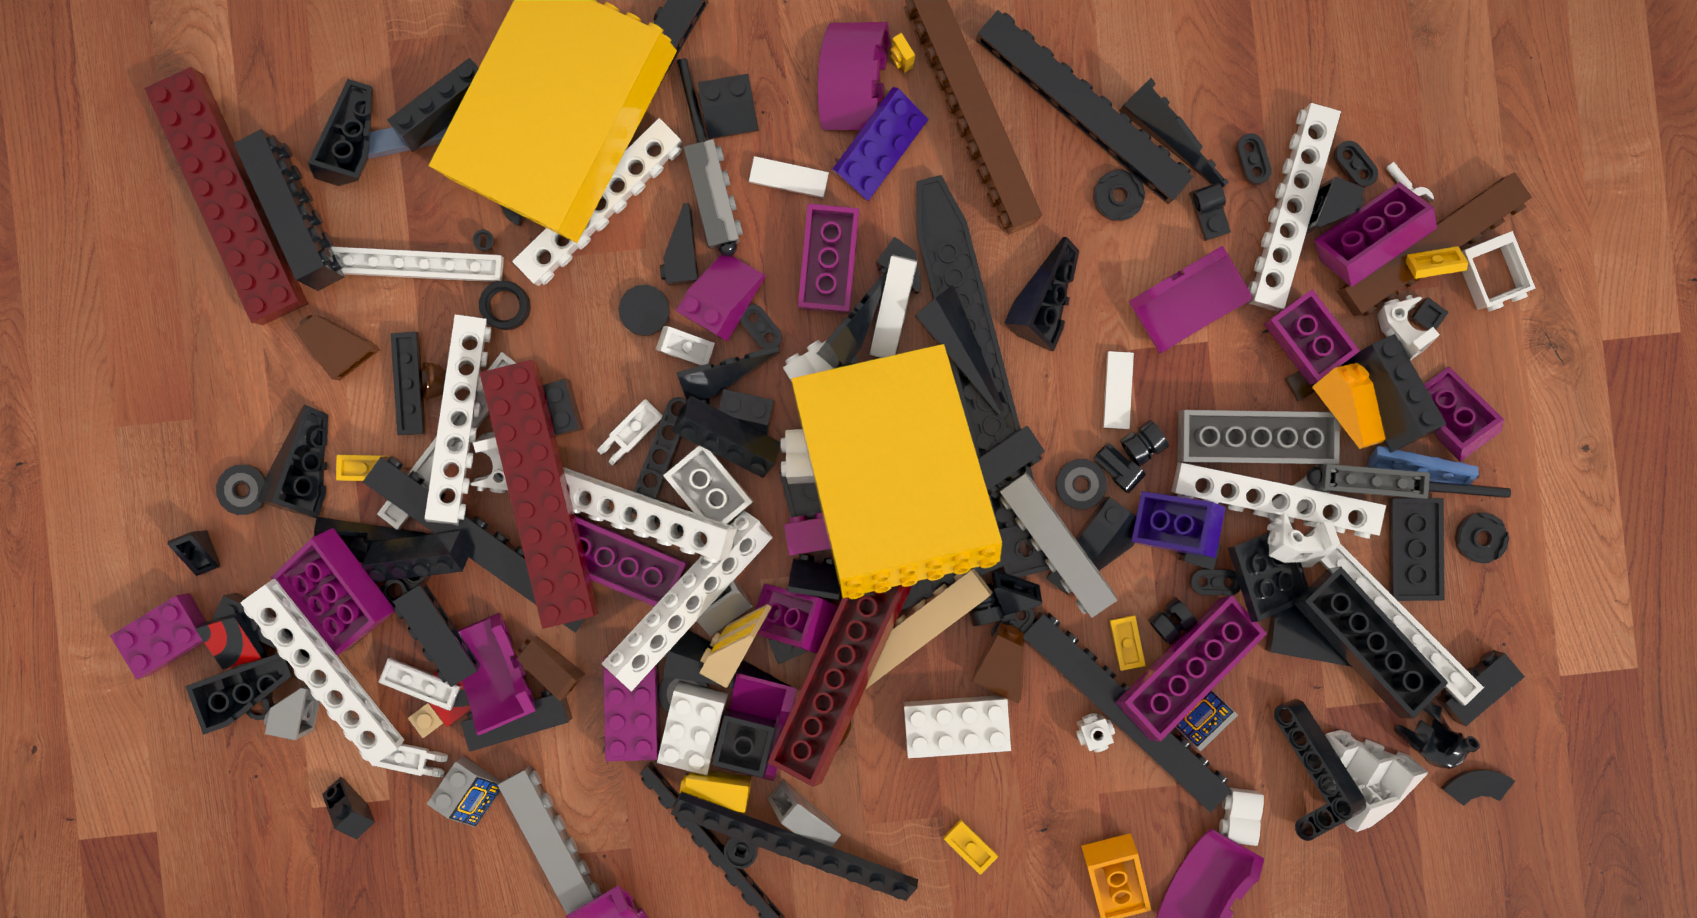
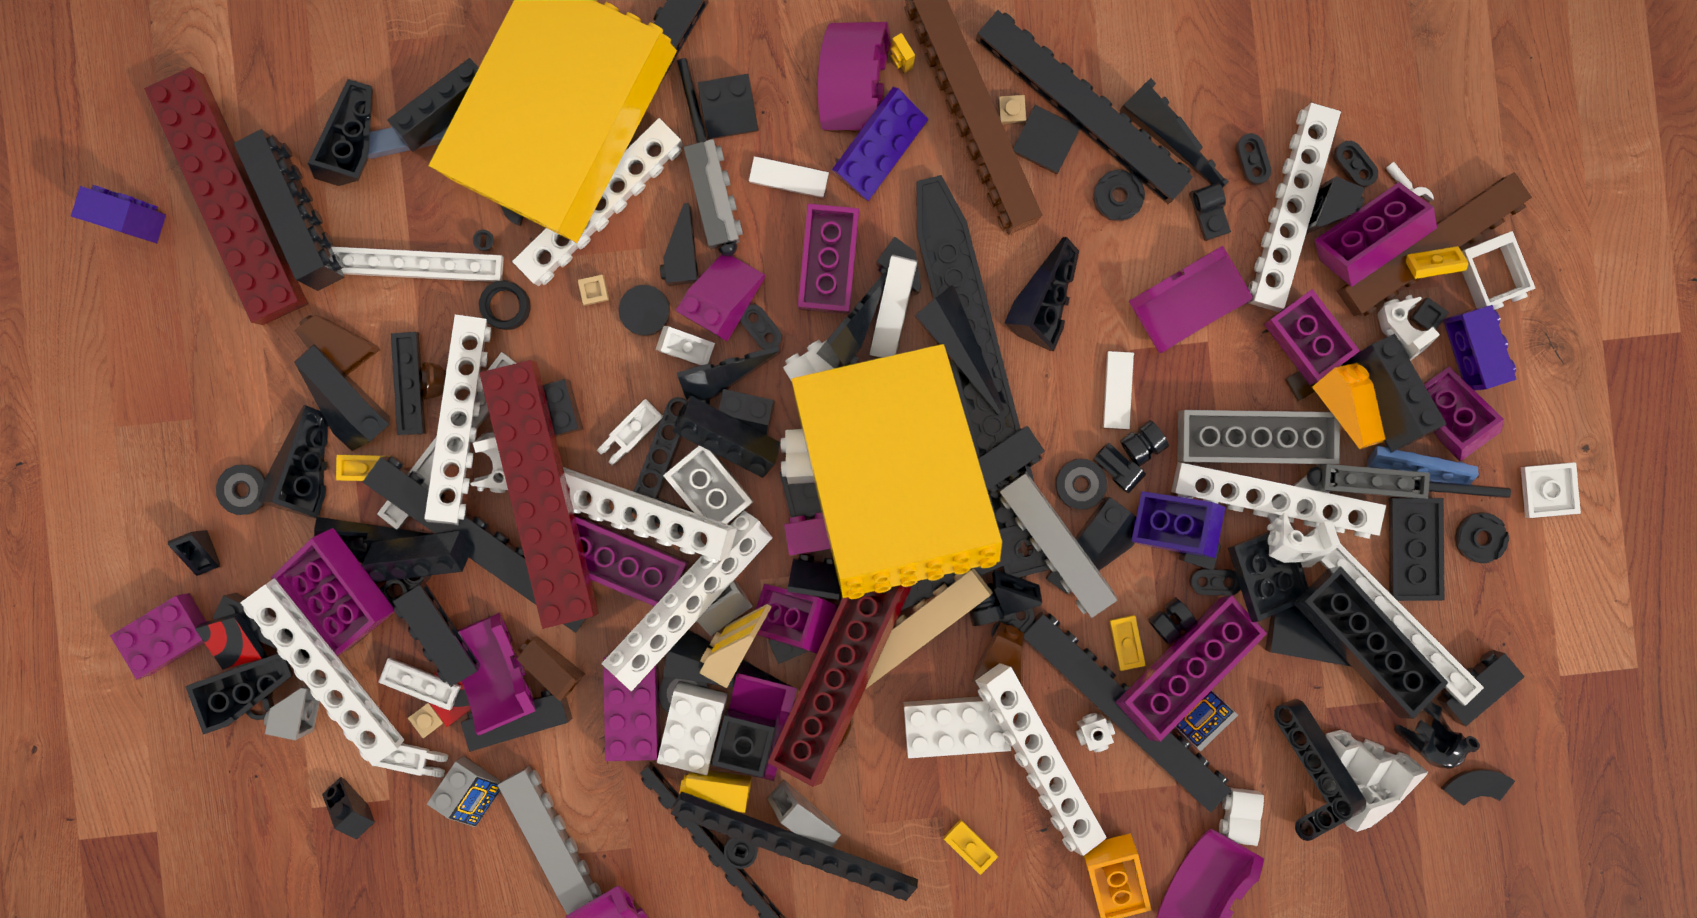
none -> dark purple brick [71,184,166,244]
none -> black wedge [294,344,390,451]
none -> tan plate [578,275,610,306]
none -> white brick [975,663,1107,856]
none -> tan plate [998,95,1026,124]
none -> black tile [1013,105,1081,174]
none -> dark purple brick [1443,305,1517,391]
none -> white plate [1521,463,1581,518]

